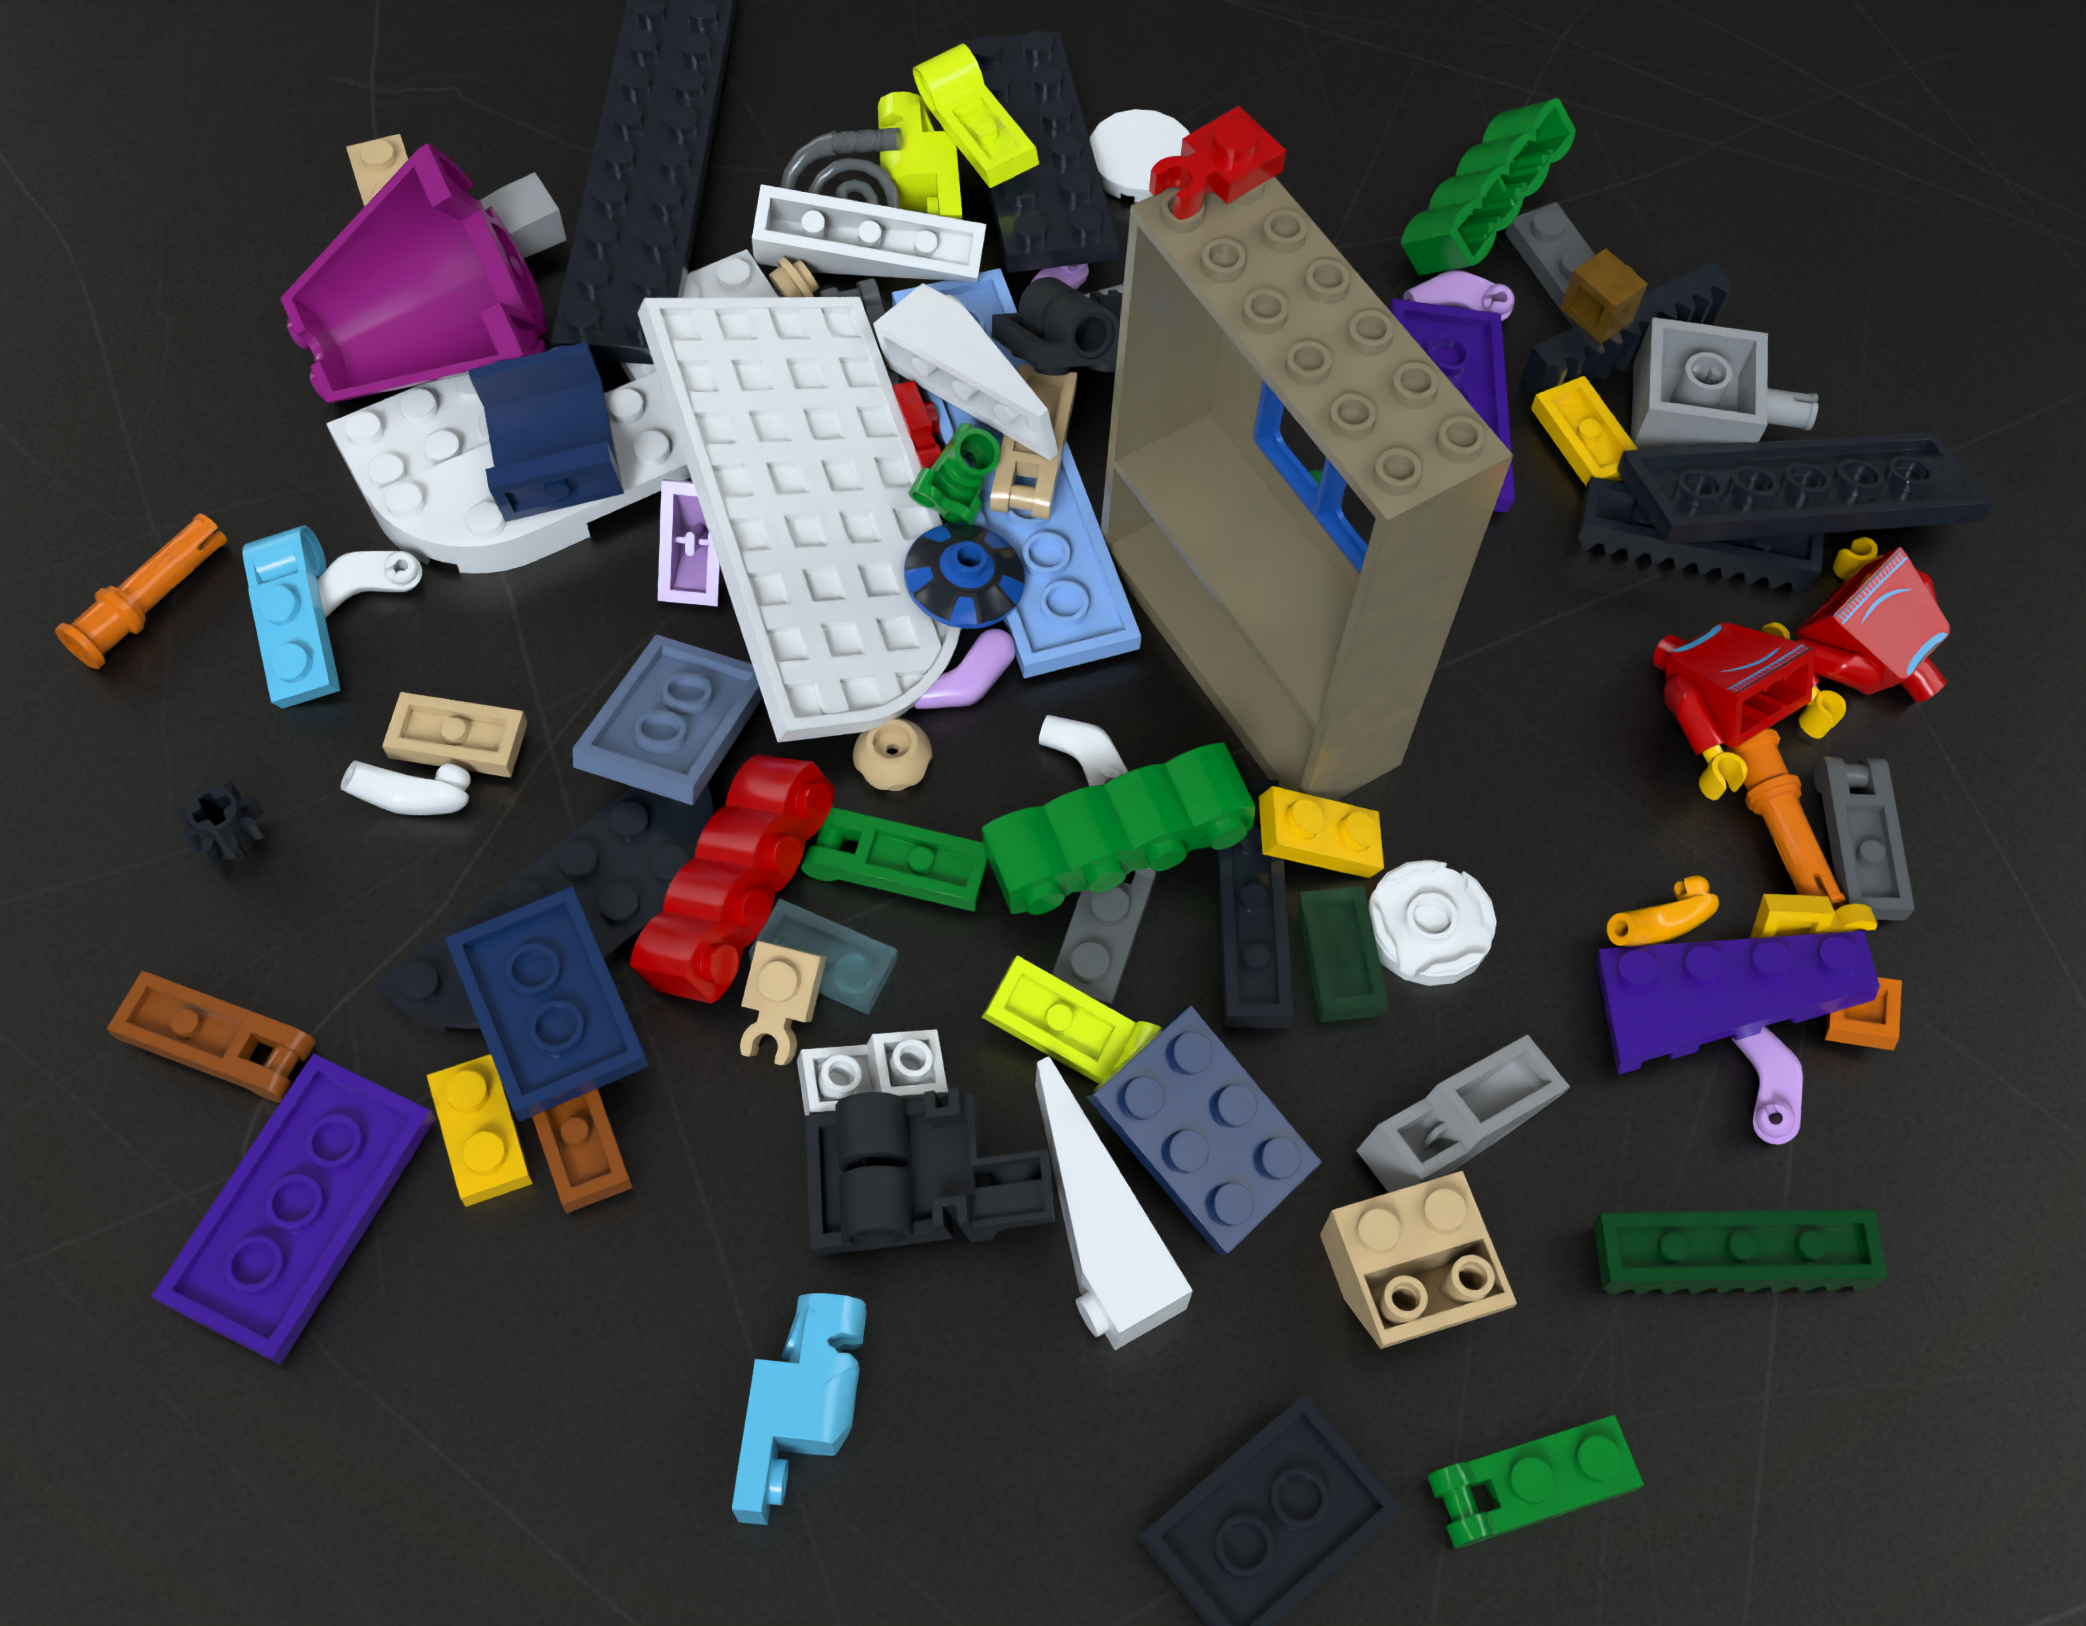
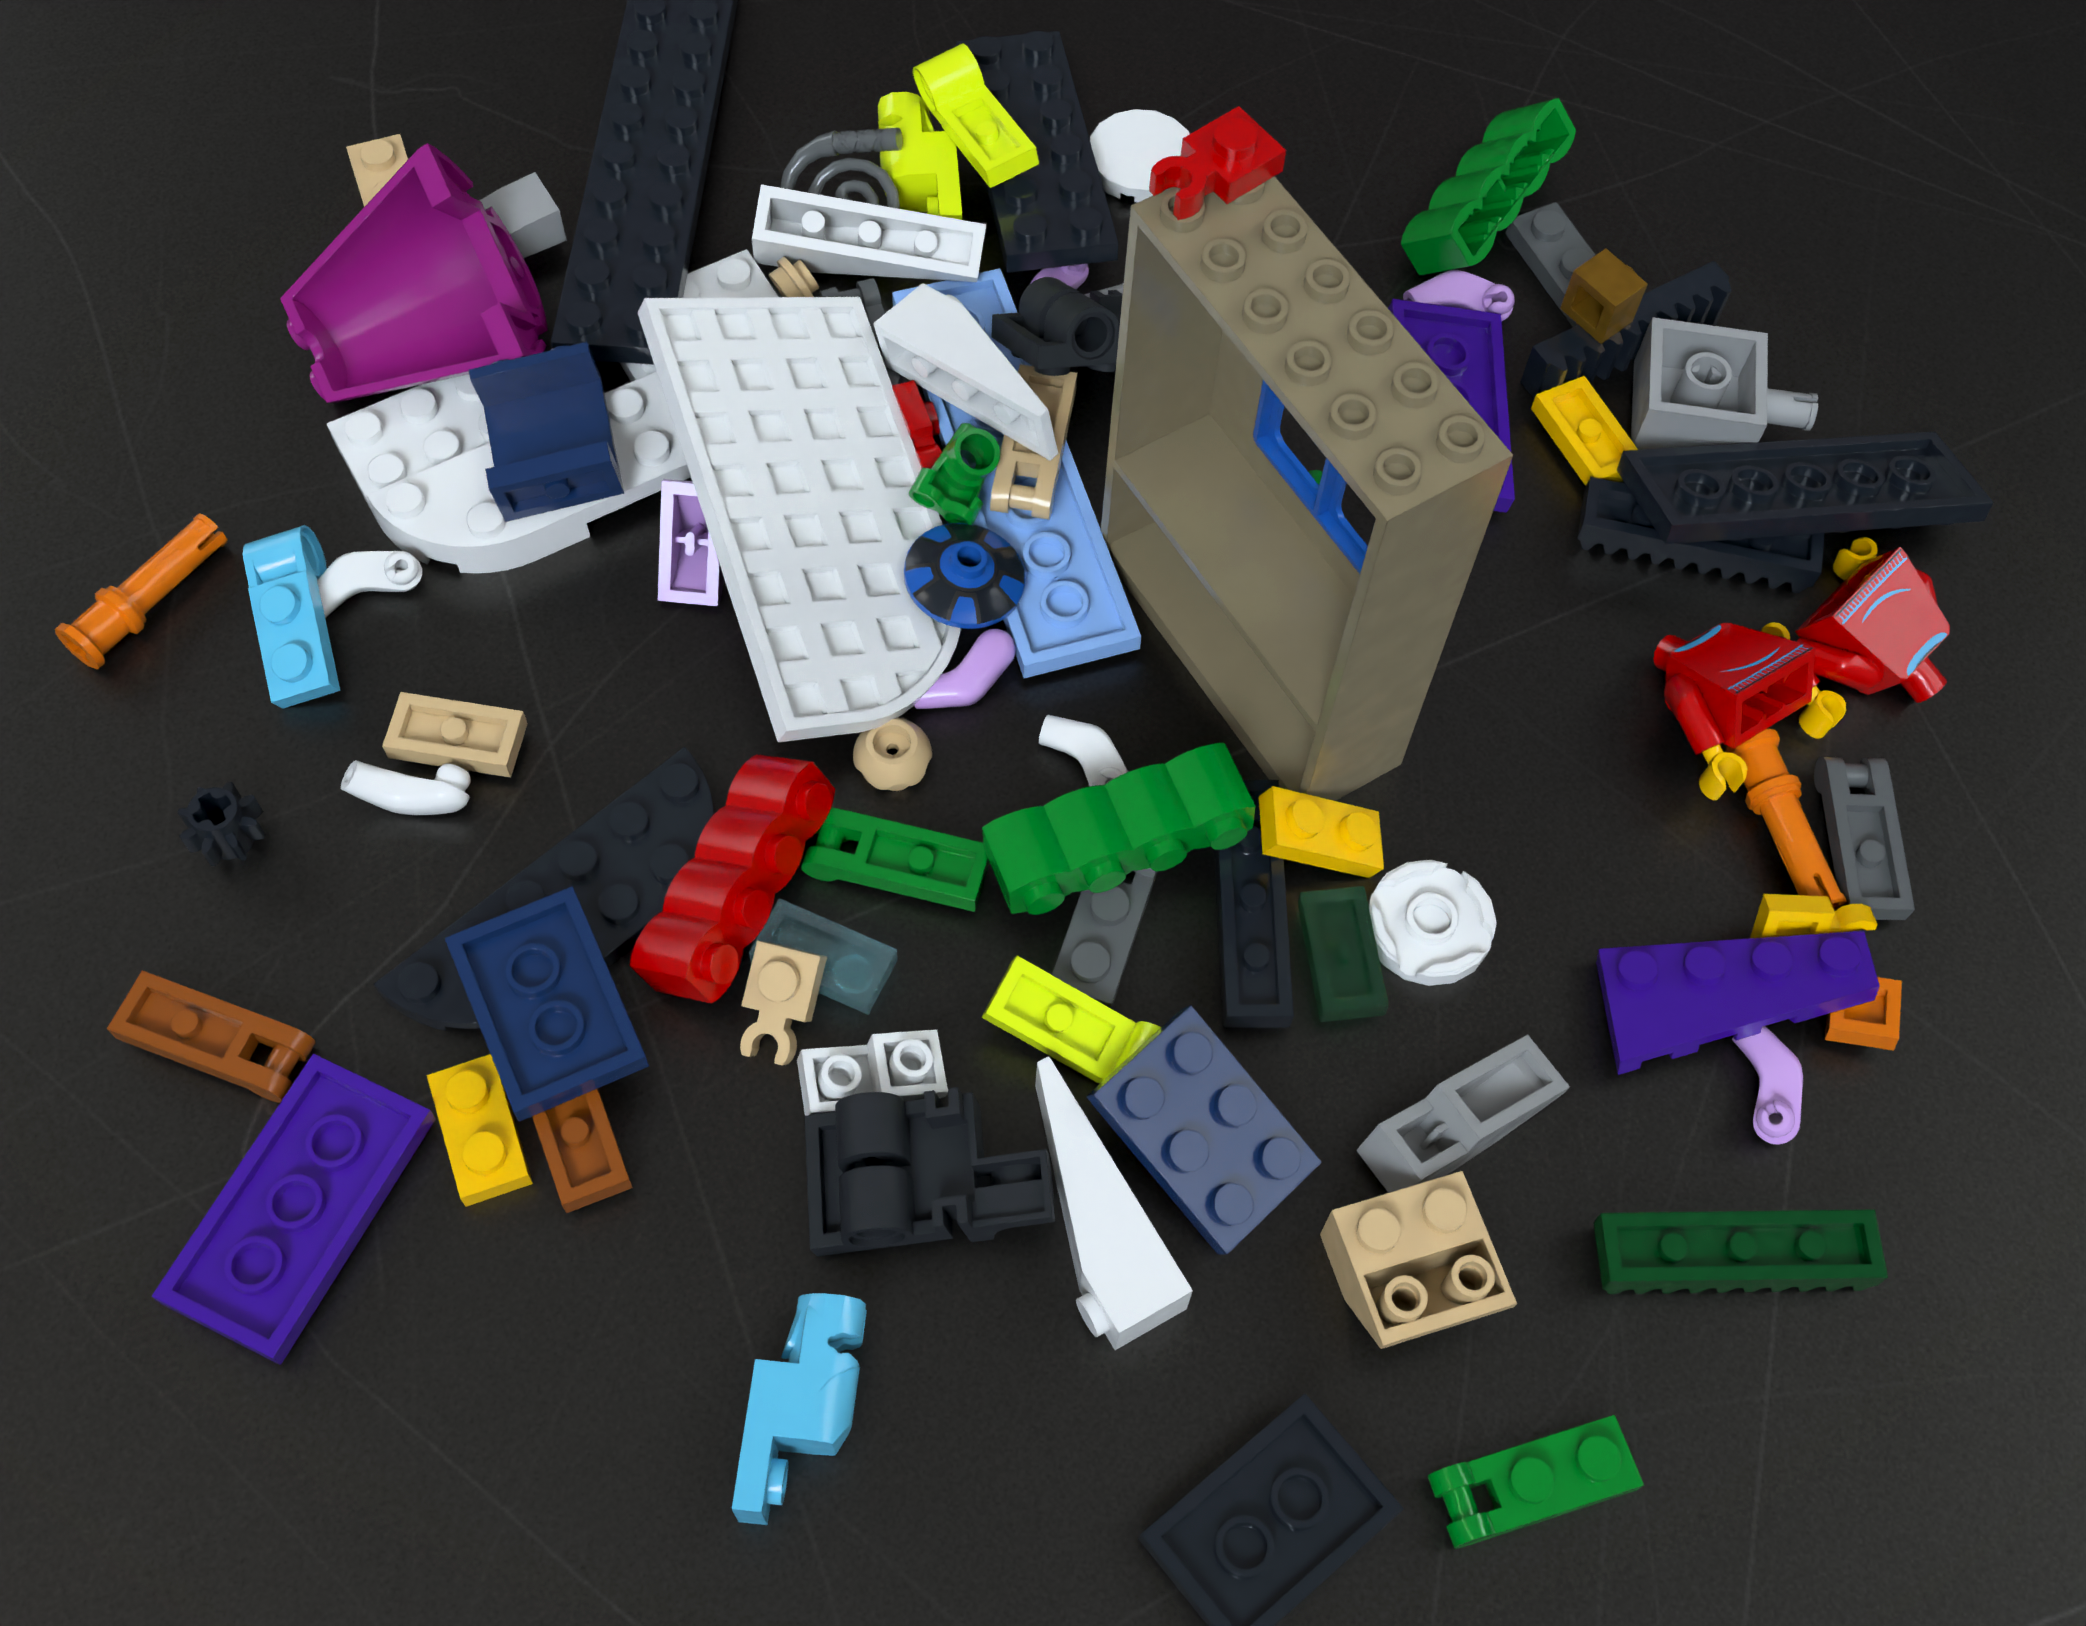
sand blue plate [573,634,763,805] -> none
light orange arm [1607,876,1719,947] -> none

